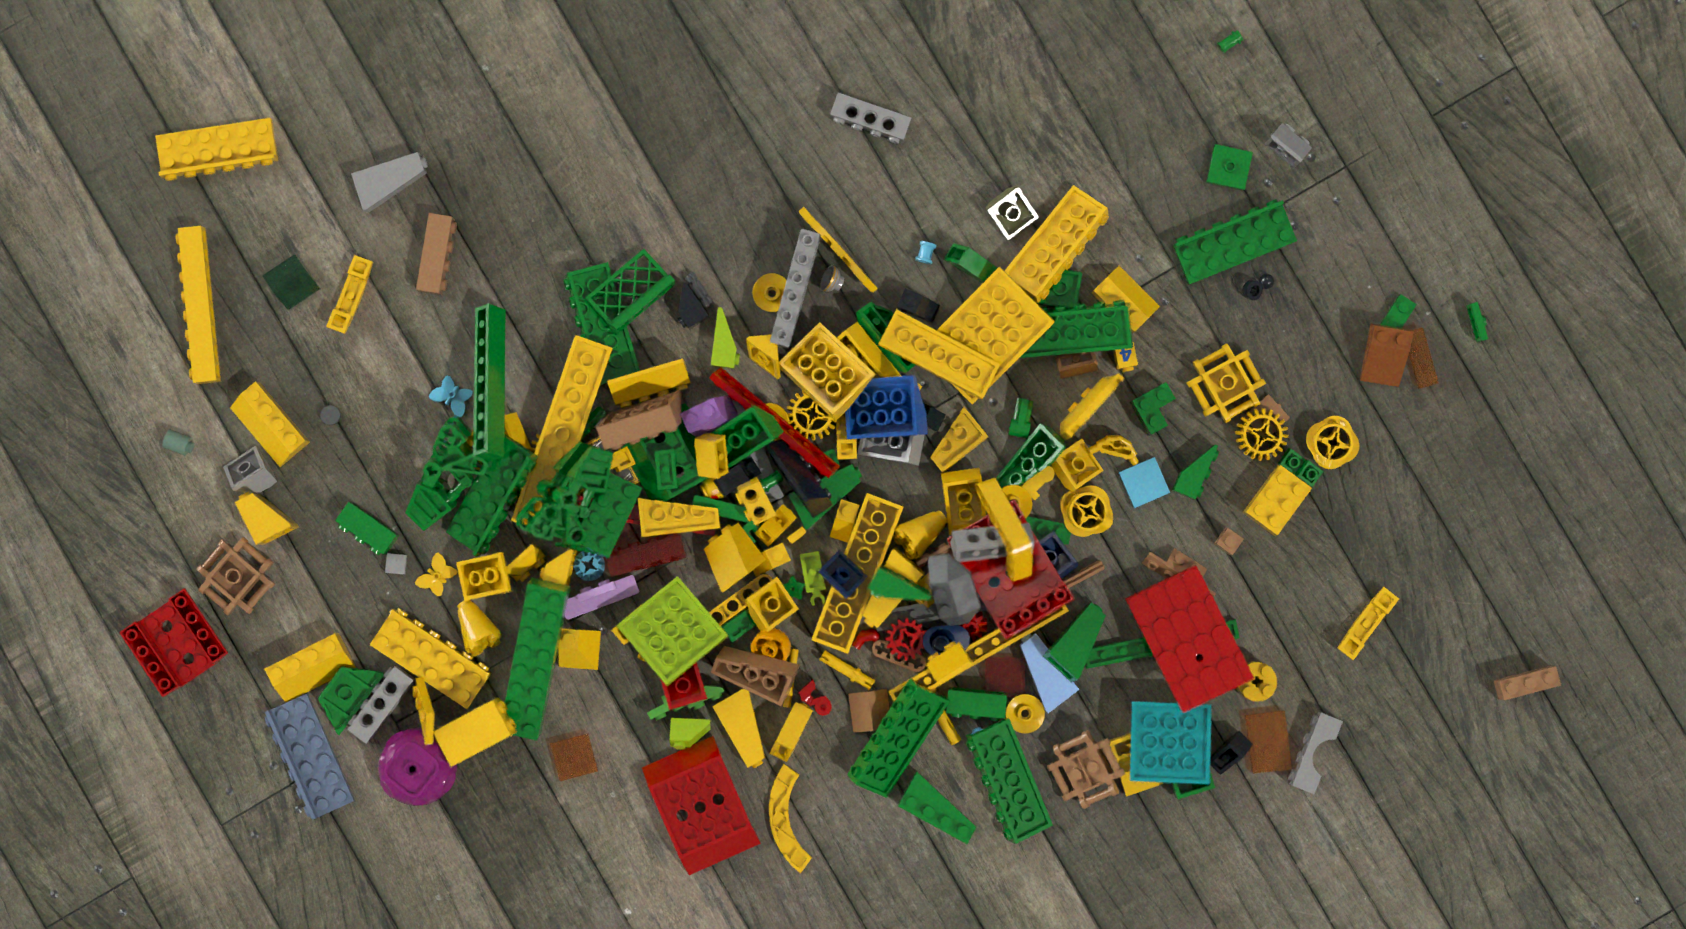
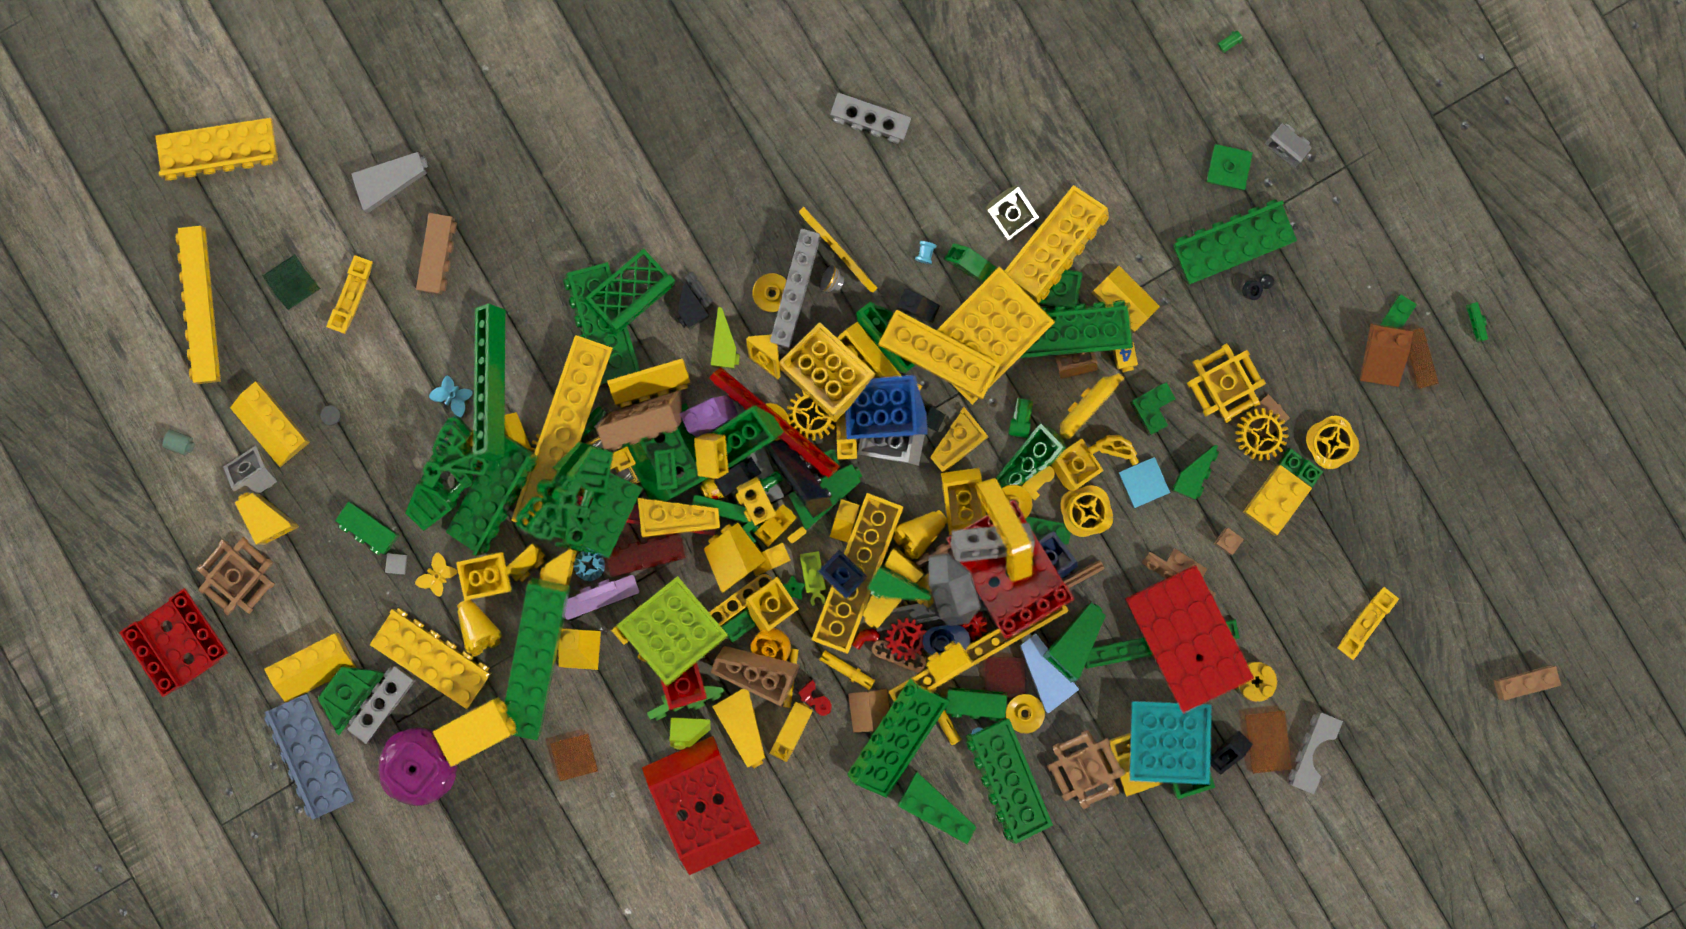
yellow wing [412,677,434,745] -> none
yellow tile [769,764,812,873] -> none

